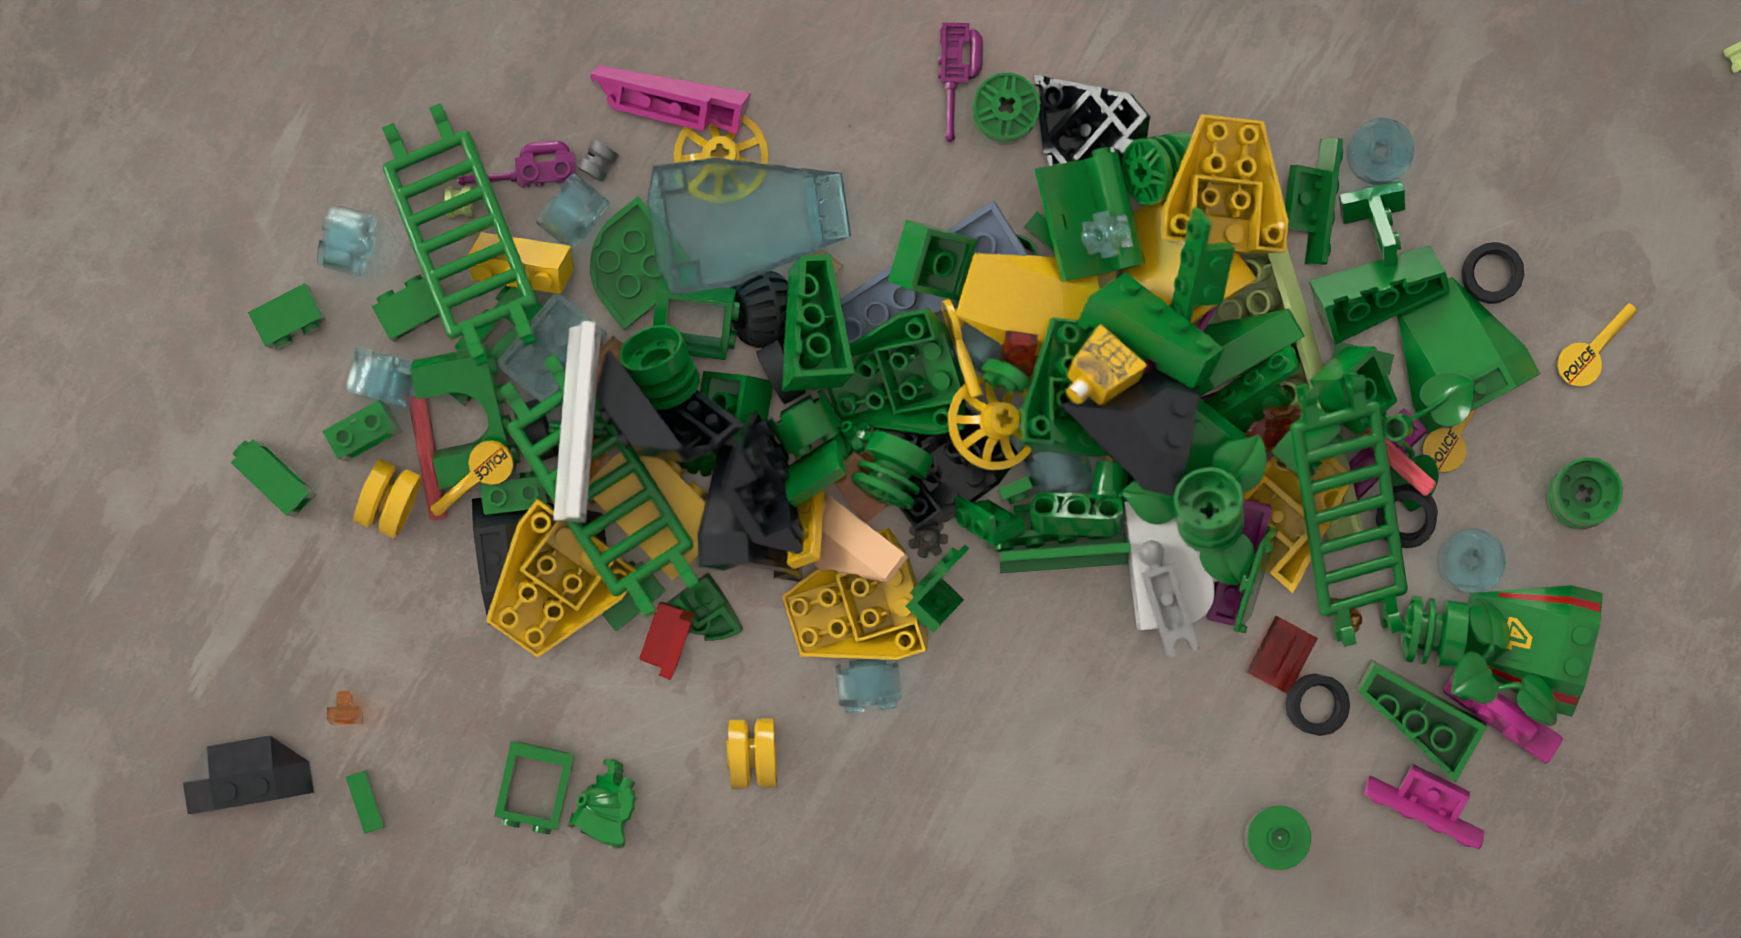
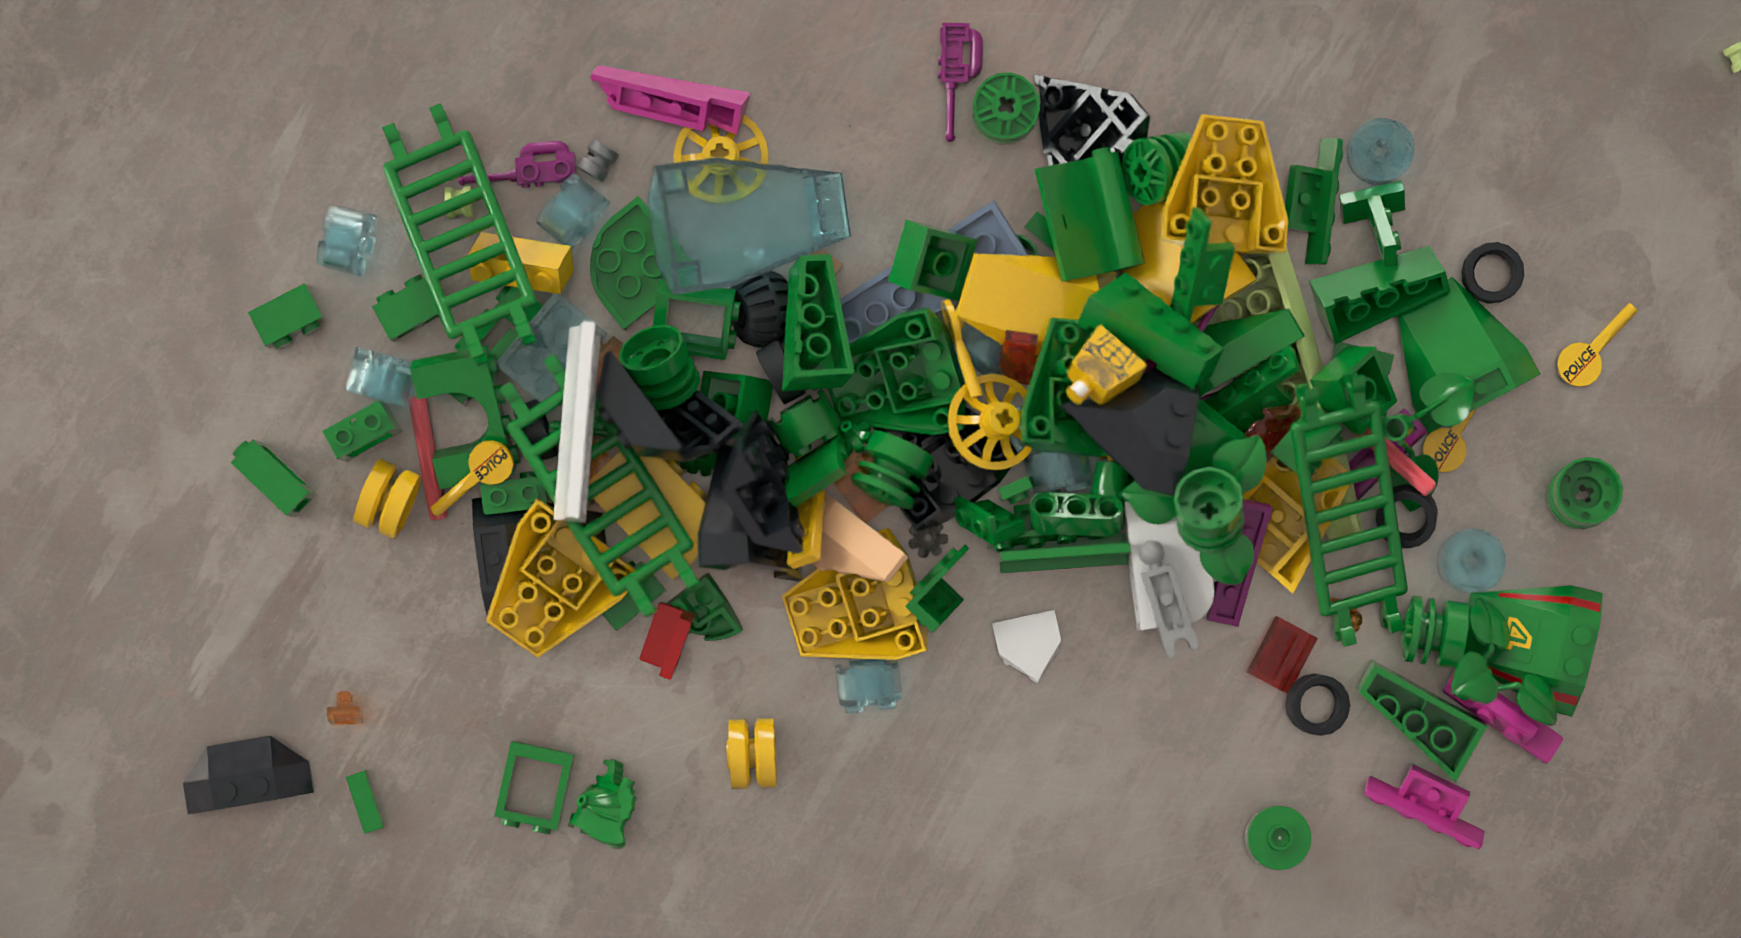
green plate [980,358,1030,394] -> none
clear light blue brick [1081,210,1133,259] -> none
green door [1233,526,1278,634] -> none
none -> white slope [992,610,1062,683]

